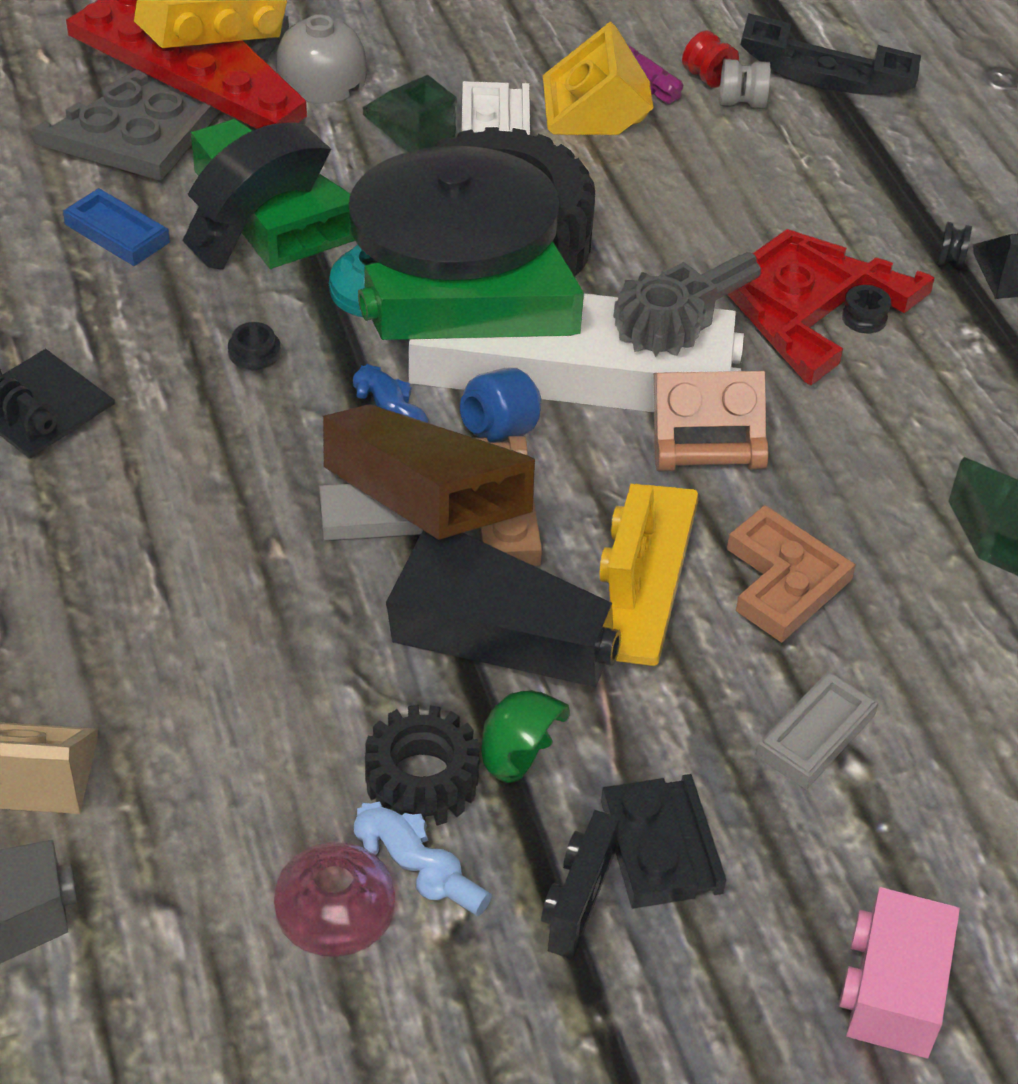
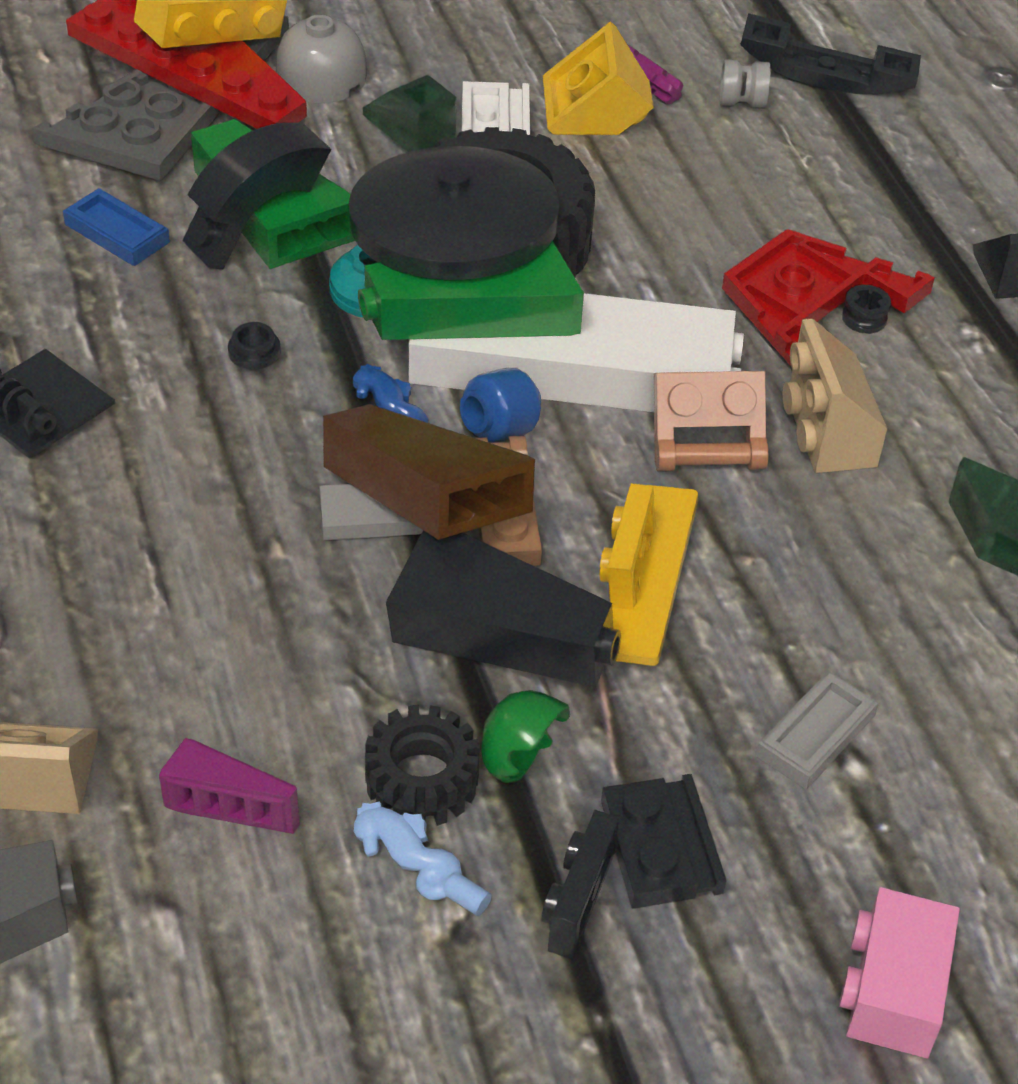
clear pink piece [274,842,395,957] -> none
dark grey gear [613,252,761,357] -> none
red wheel [682,30,739,88] -> none
nougat plate [727,505,856,643] -> none
black bush [938,222,972,270] -> none
none -> magenta slope [159,738,300,834]
none -> tan slope [783,319,887,473]

